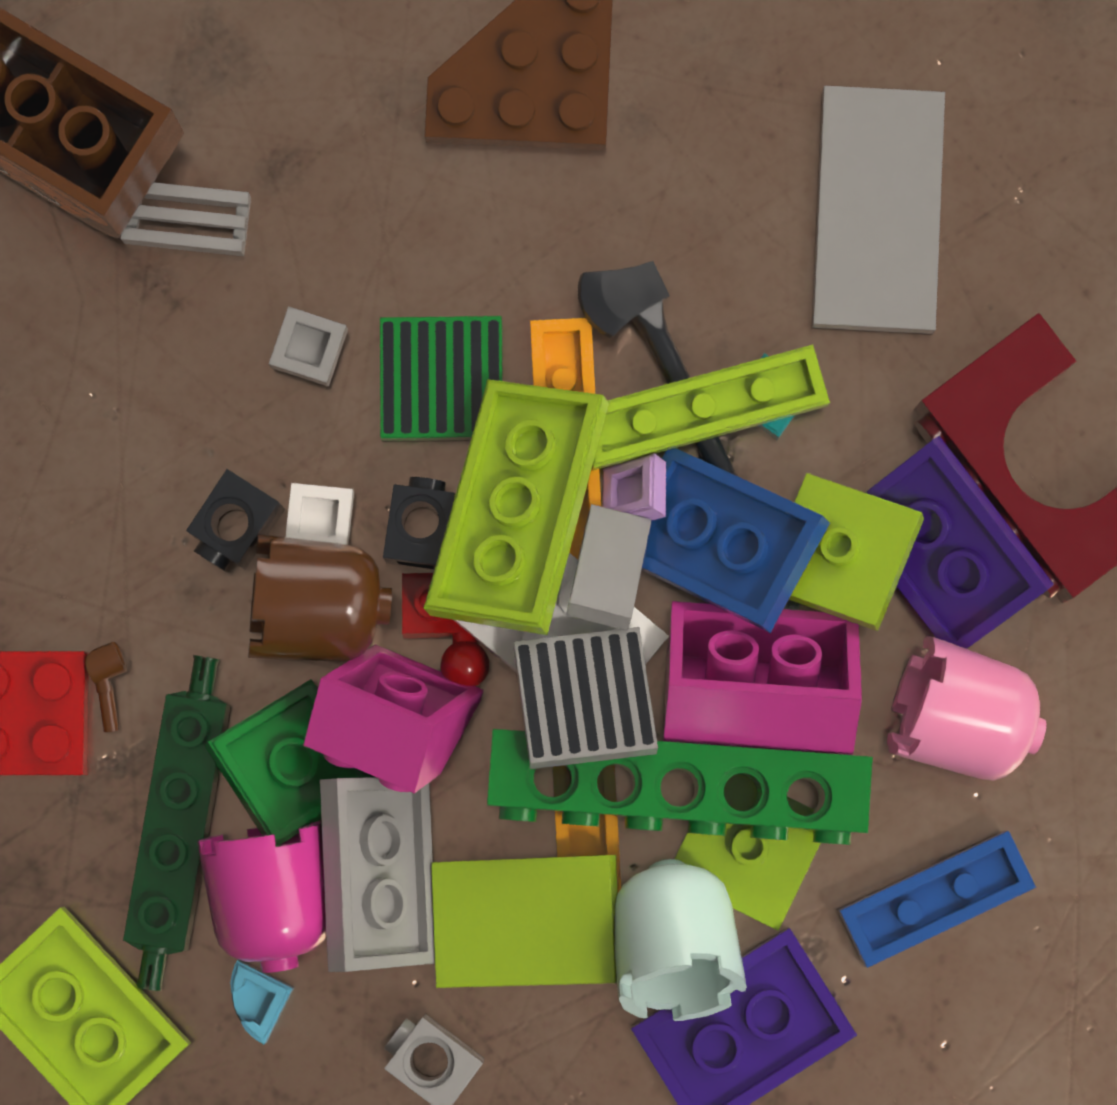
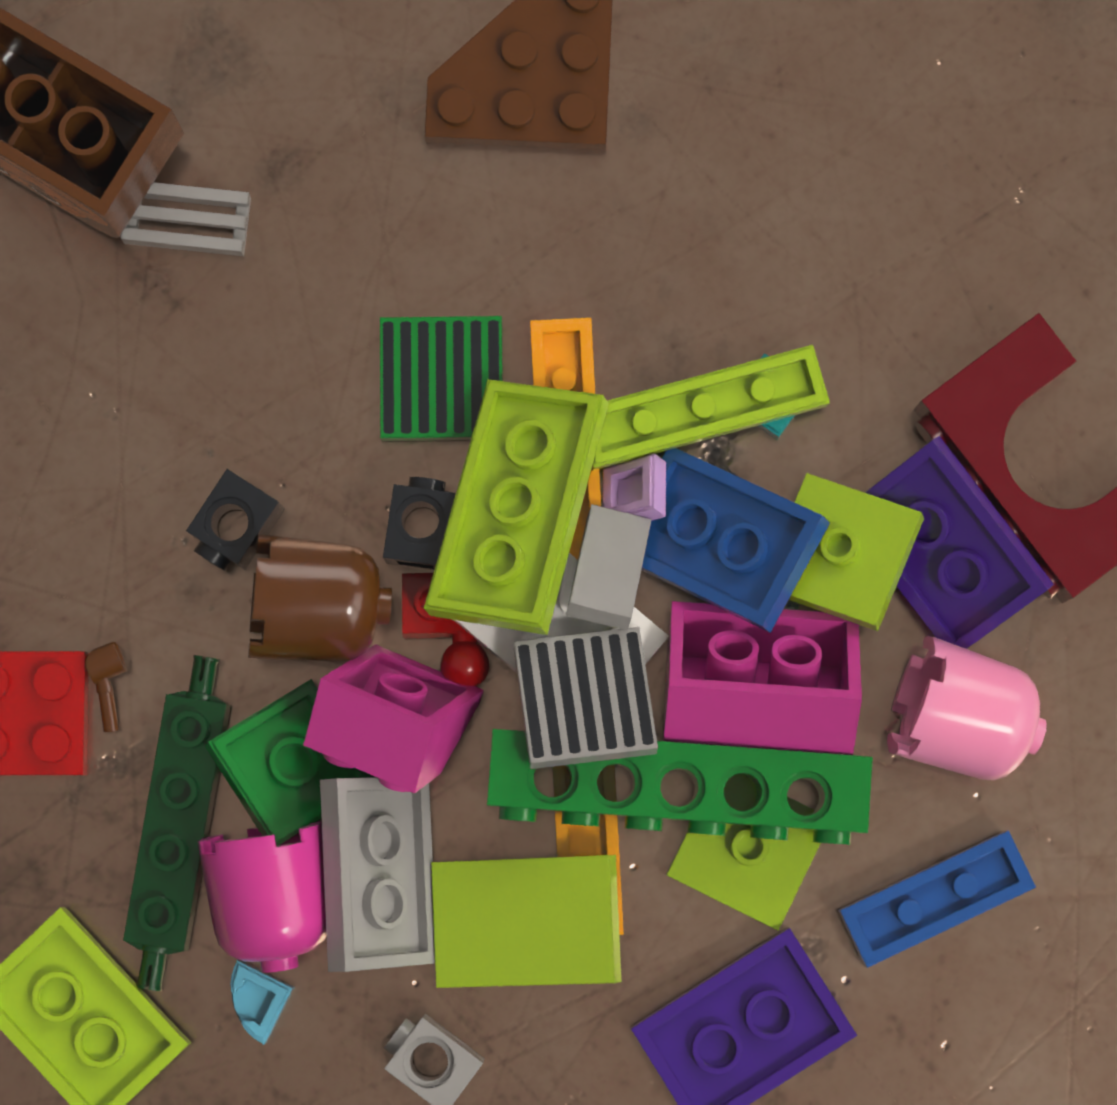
light grey plate [269,306,348,387] -> none
white plate [285,483,354,545] -> none
black piece [578,261,735,474] -> none
light aqua cylinder [615,859,747,1021] -> none
light grey tile [812,86,945,334] -> none

